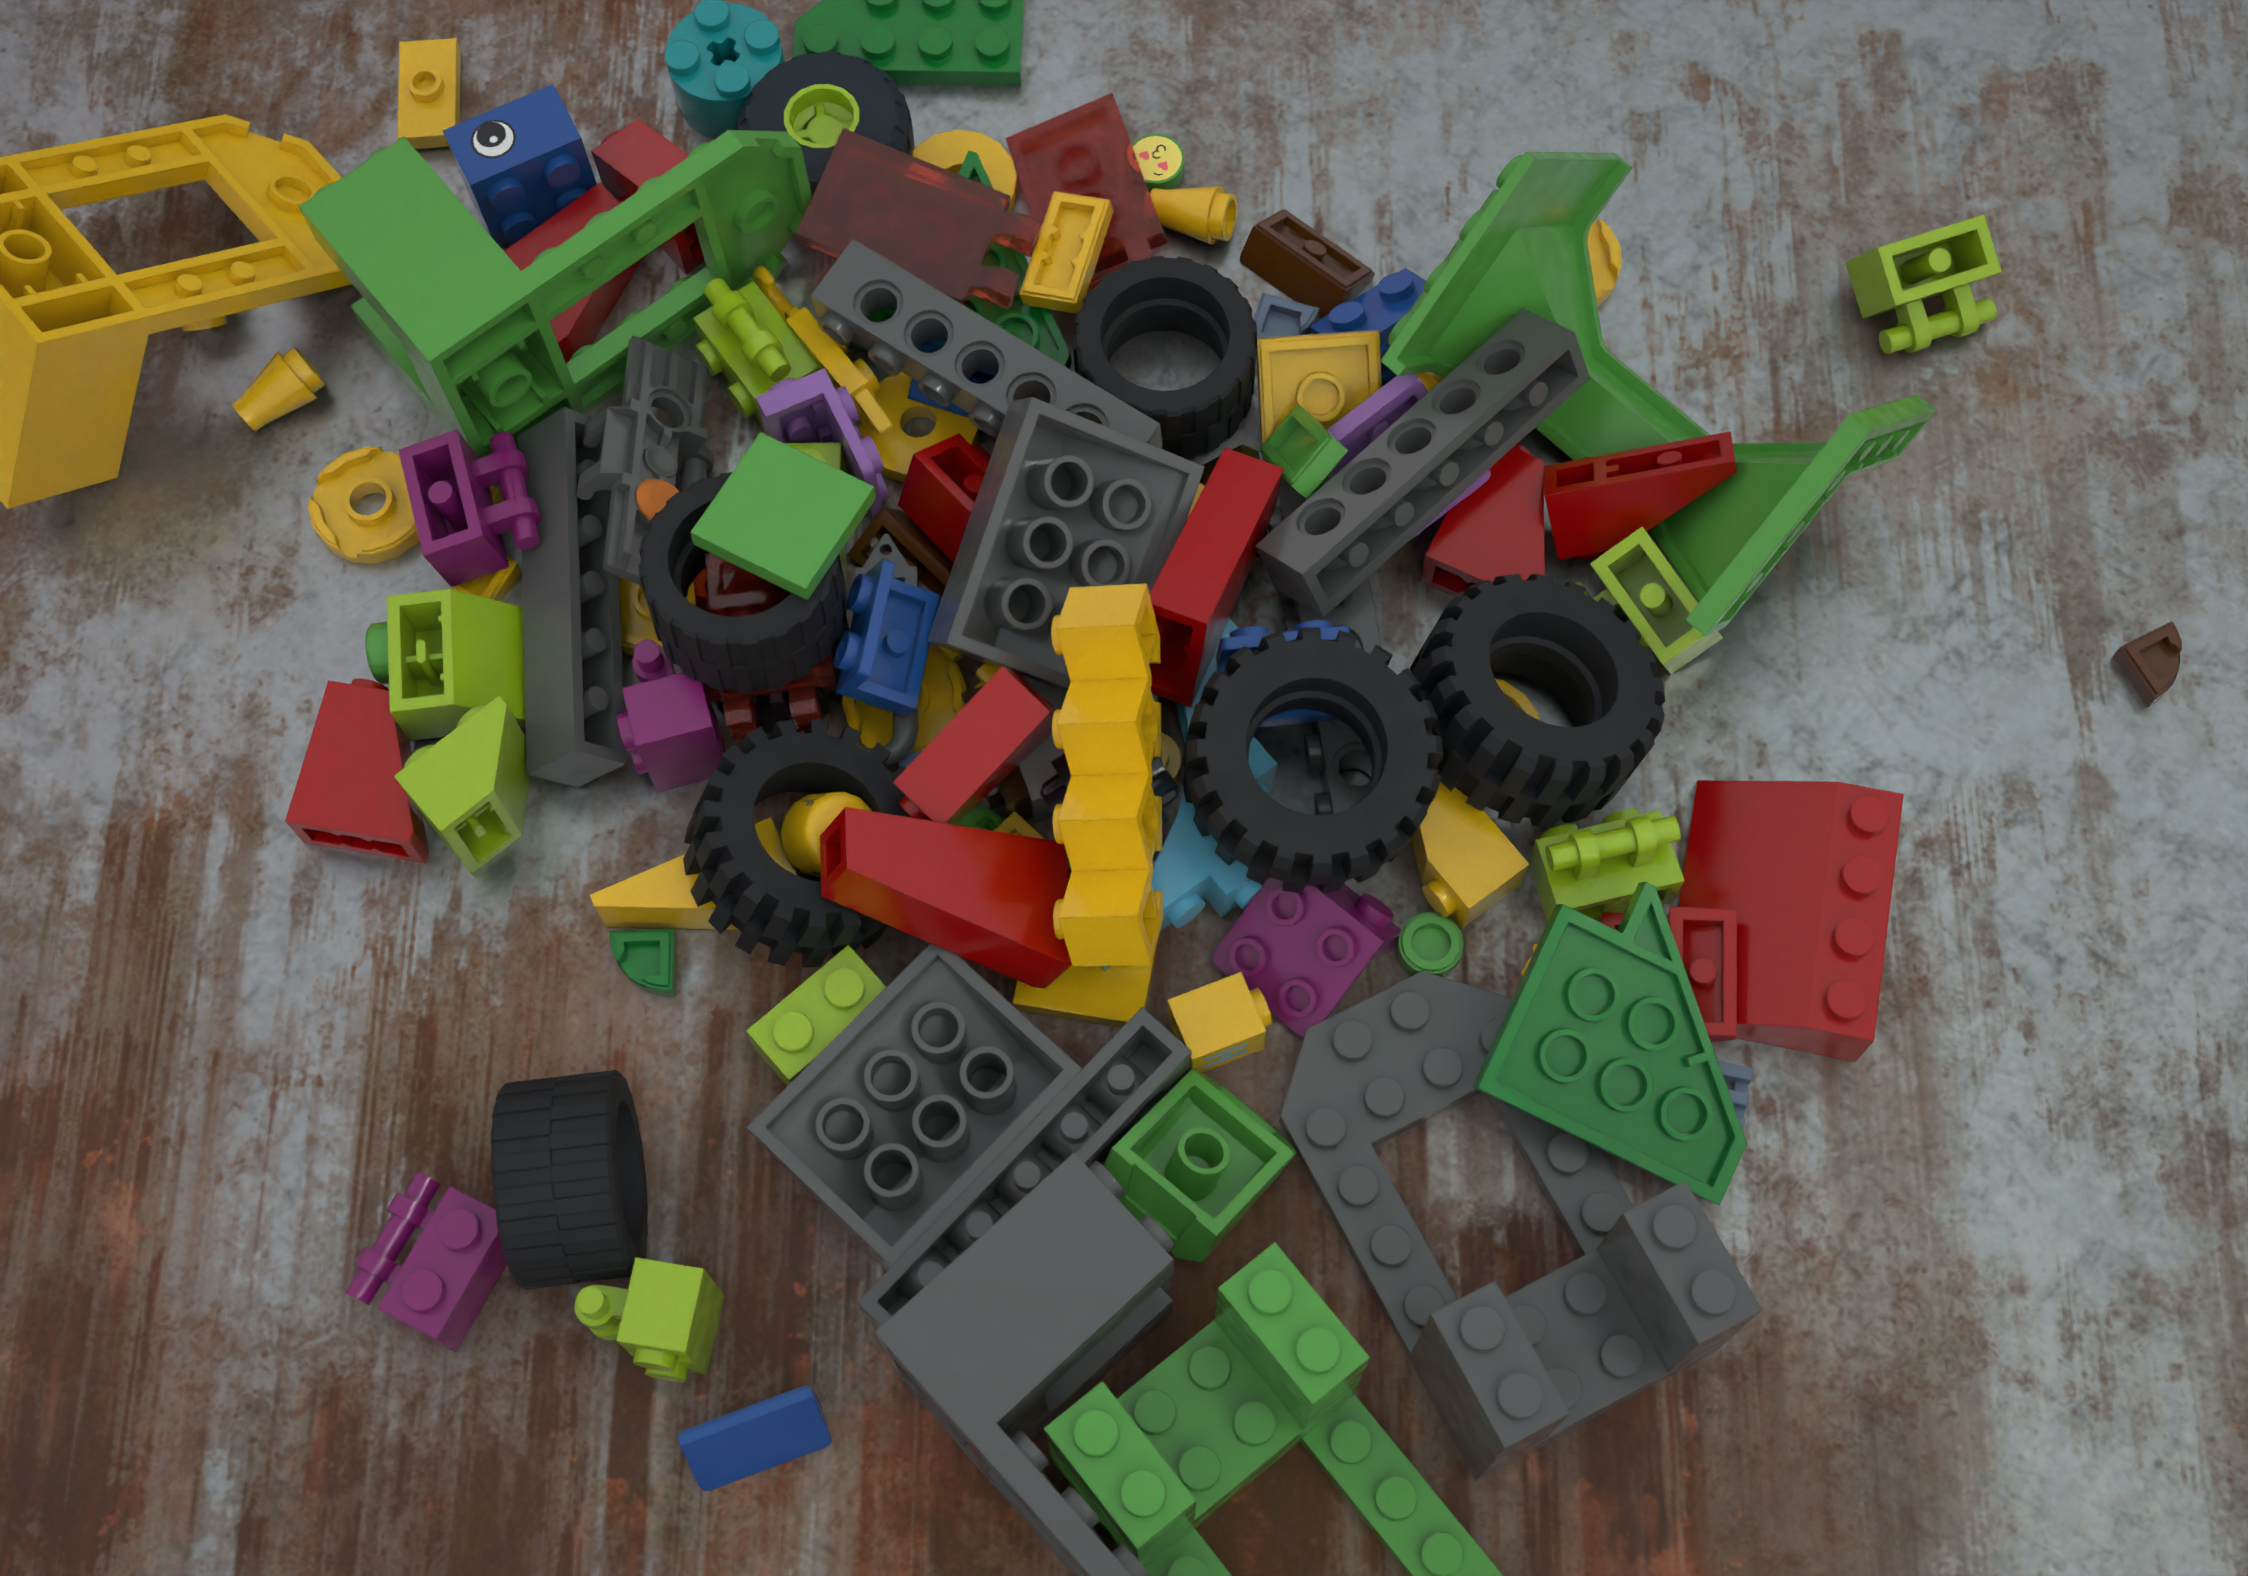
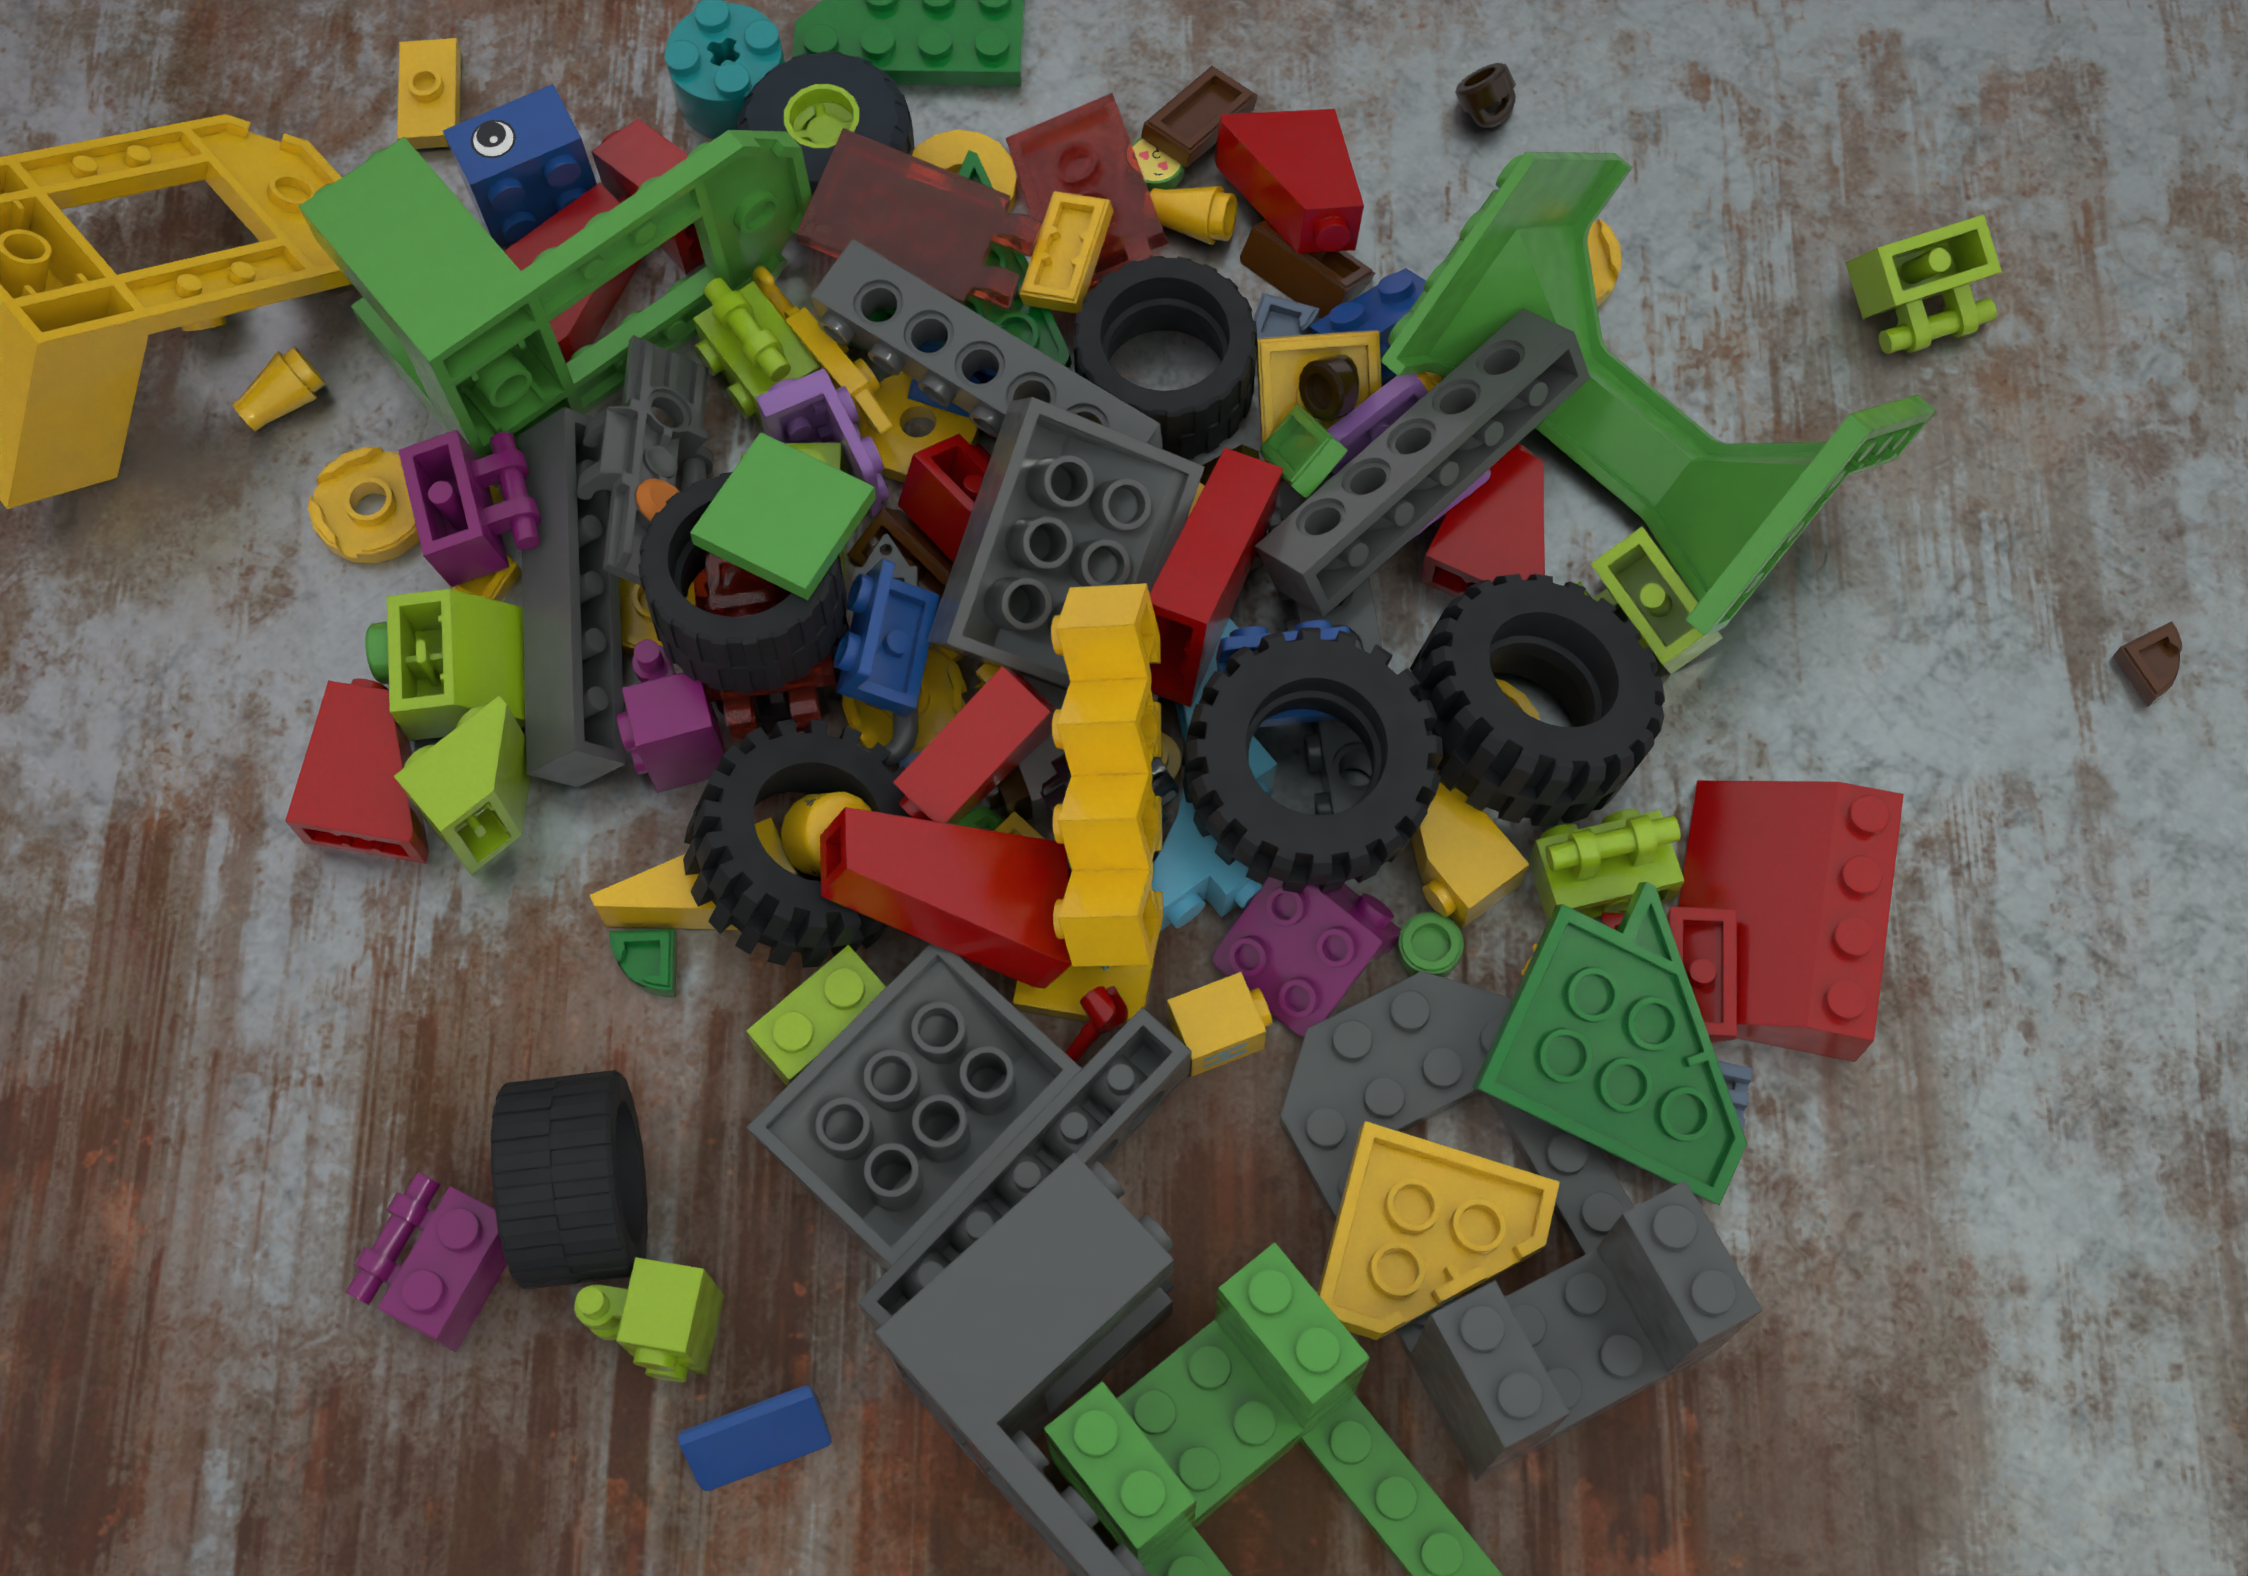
bright green slope [1103,1068,1297,1262] -> none
red slope [1544,431,1737,560] -> none
none -> red hand [1064,986,1128,1064]
none -> reddish brown tile [1141,66,1258,168]
none -> red slope [1214,109,1364,254]
none -> dark brown tile [1299,354,1359,421]
none -> yellow plate [1317,1121,1560,1340]
none -> dark brown tile [1455,63,1516,128]

